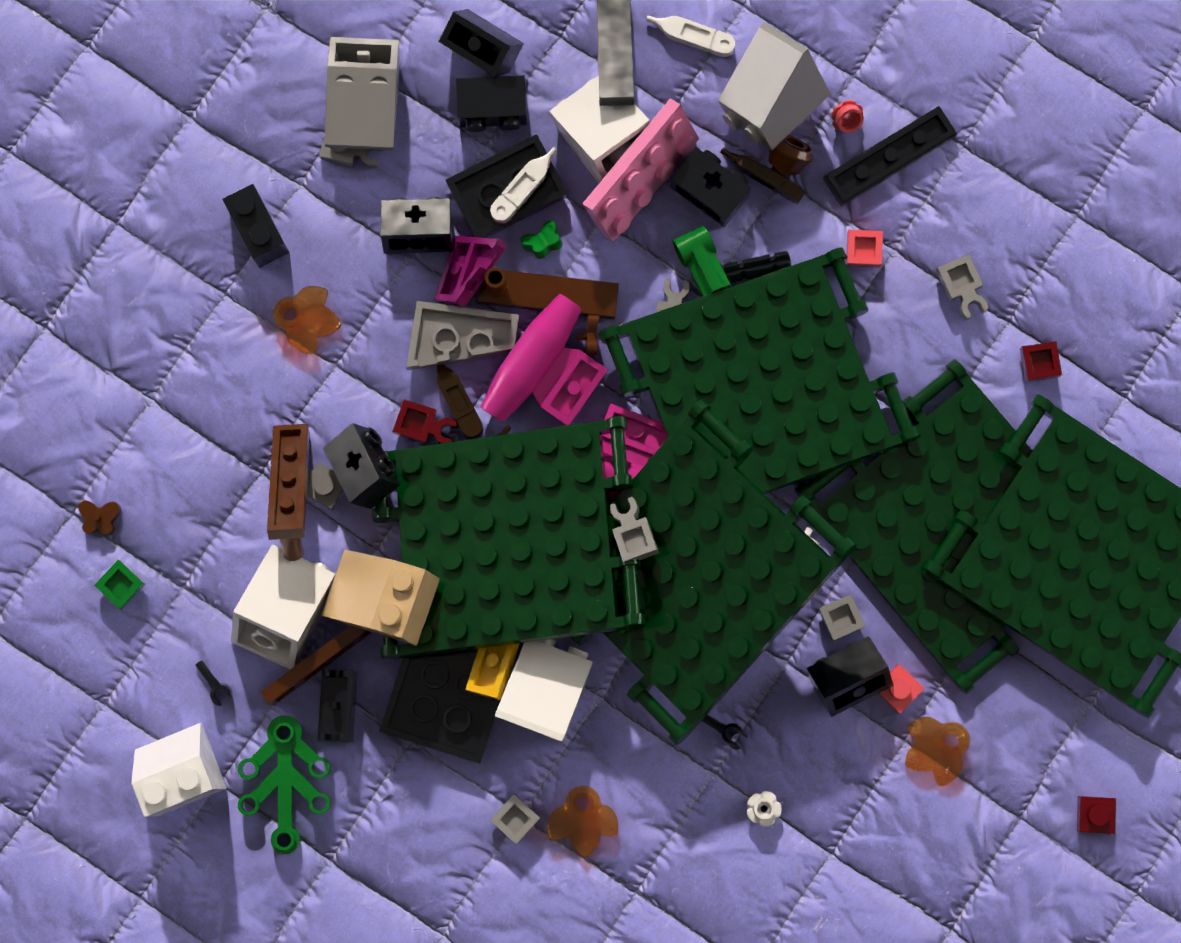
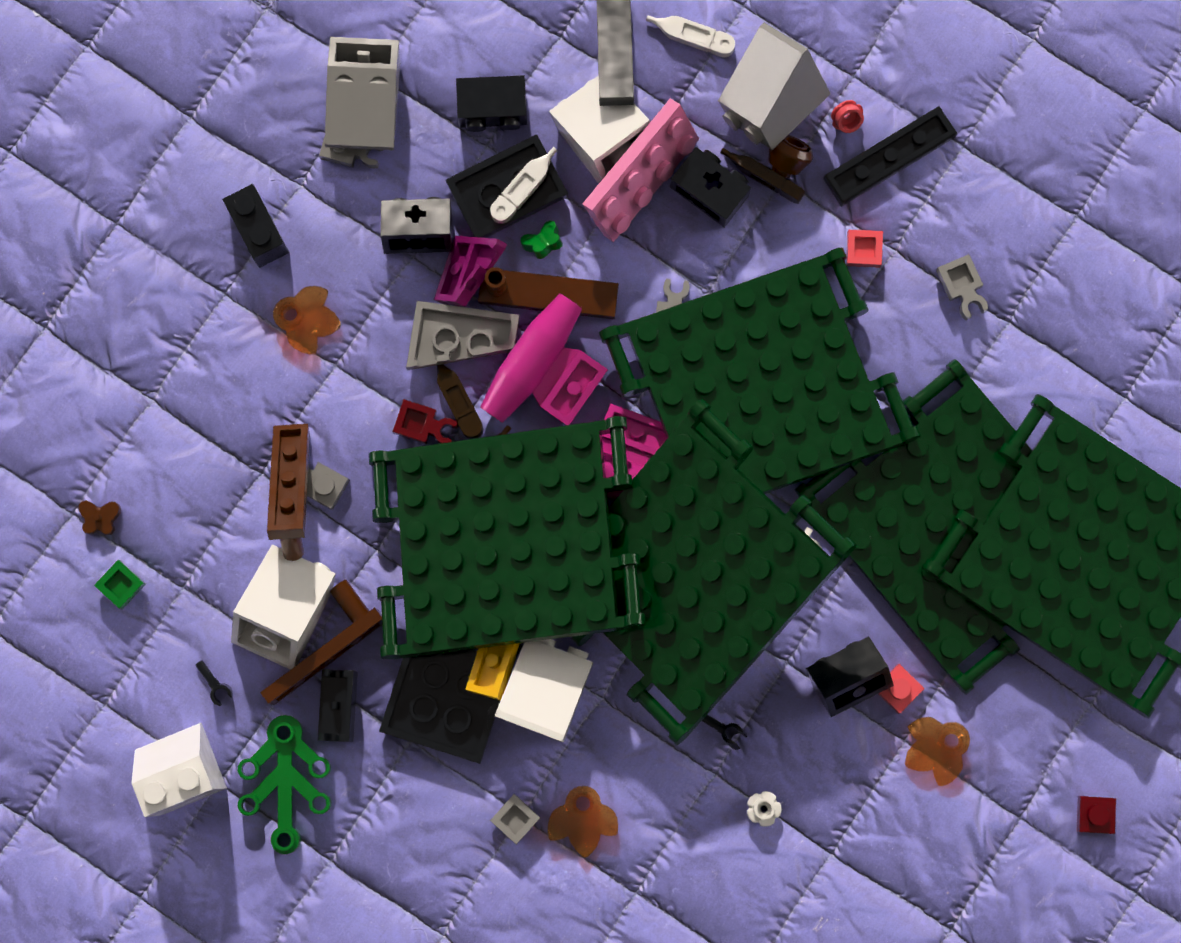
tan slope [321,549,440,646] -> none
black brick [323,423,401,509] -> none
black brick [438,9,524,77] -> none
reddish brown piece [576,315,599,355] -> none
light grey plate [610,497,659,562] -> none
green piece [672,226,731,296] -> none
black axle [724,251,791,283] -> none
light grey plate [818,594,865,641] -> none
dark red plate [1020,341,1062,382] -> none

